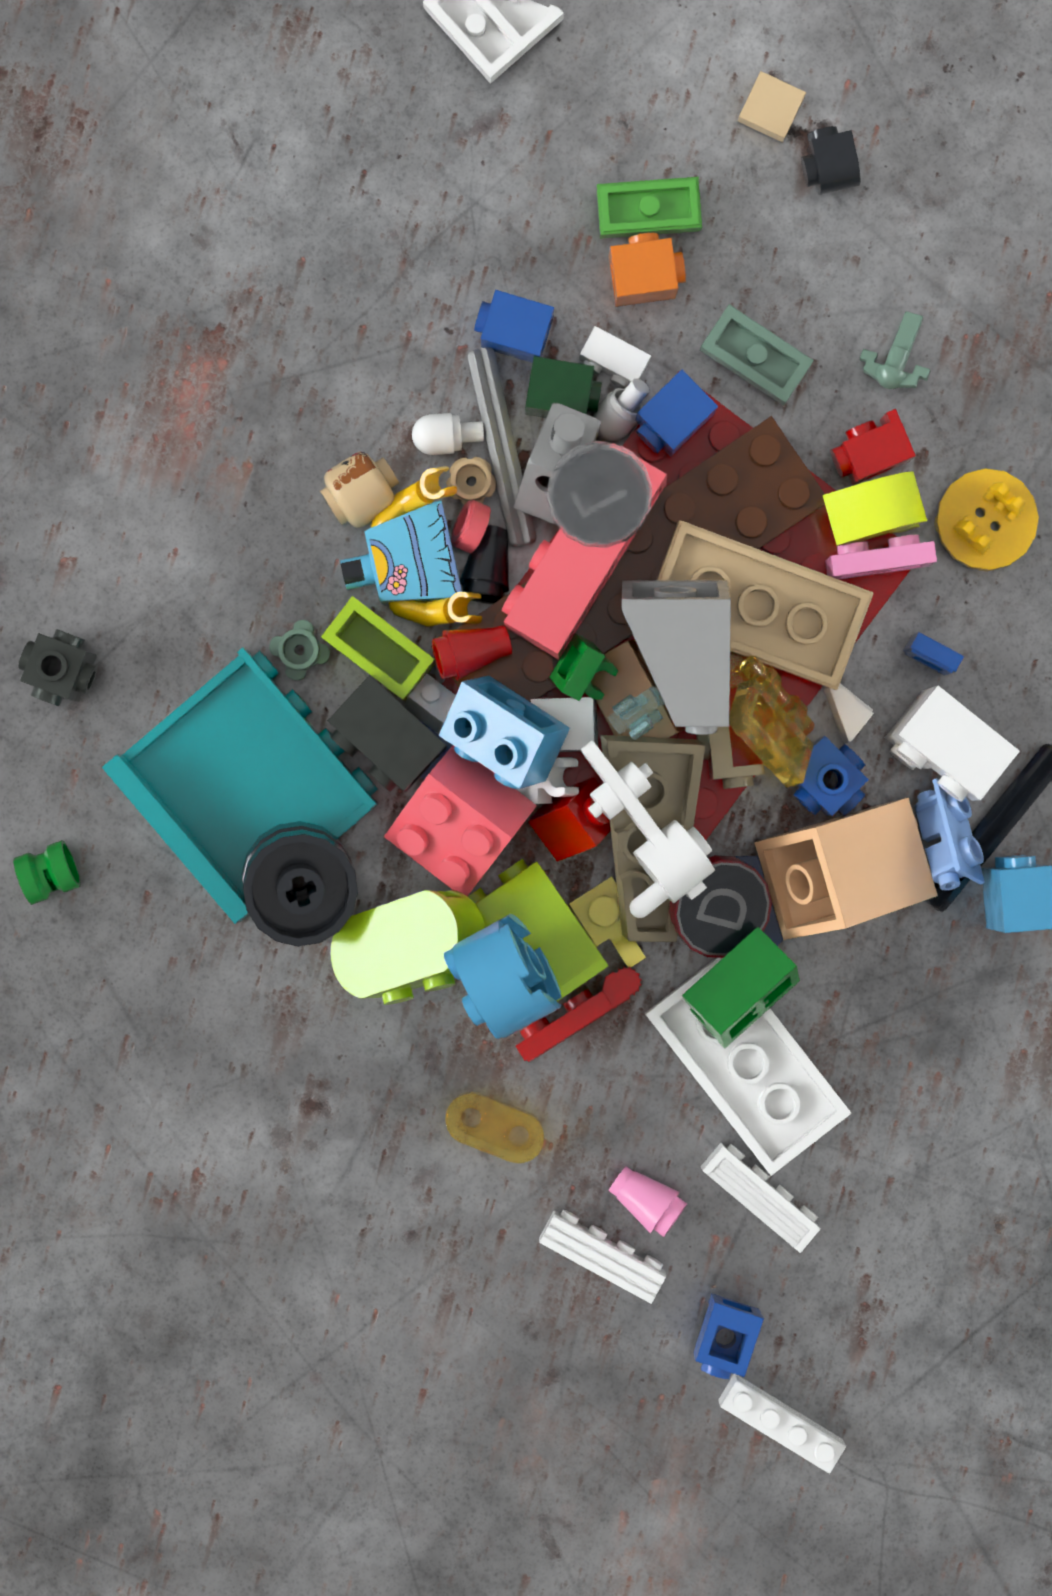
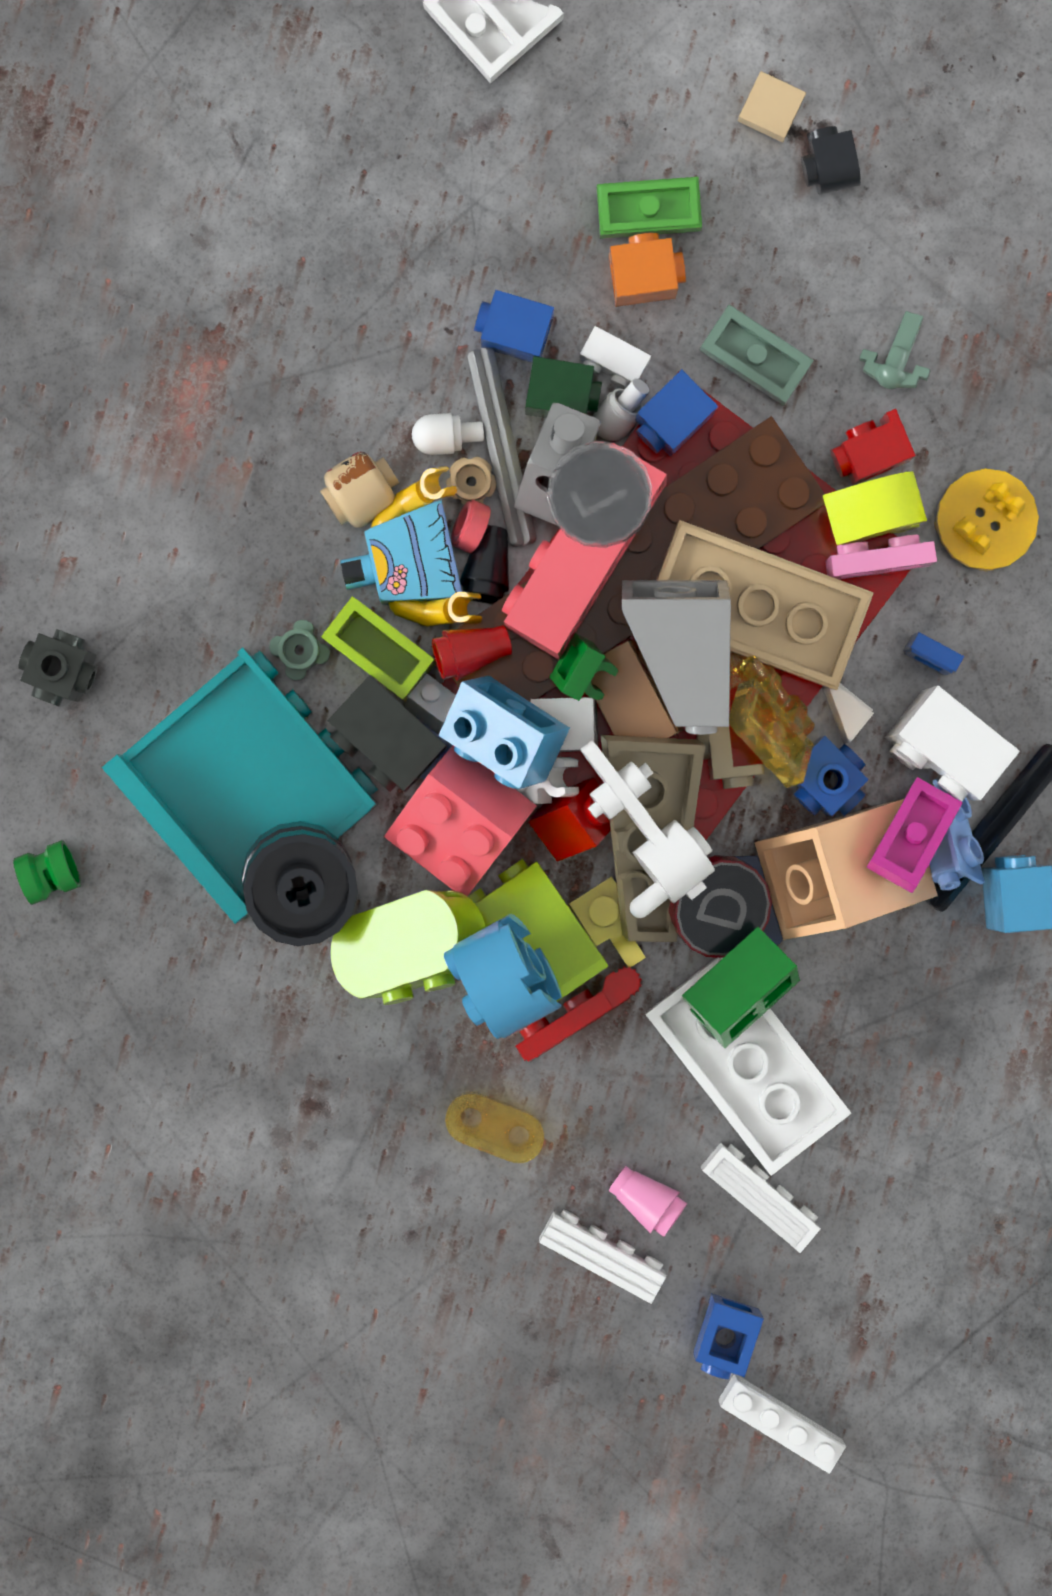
clear light blue plate [607,686,665,740] -> none
none -> dark pink plate [866,777,963,893]

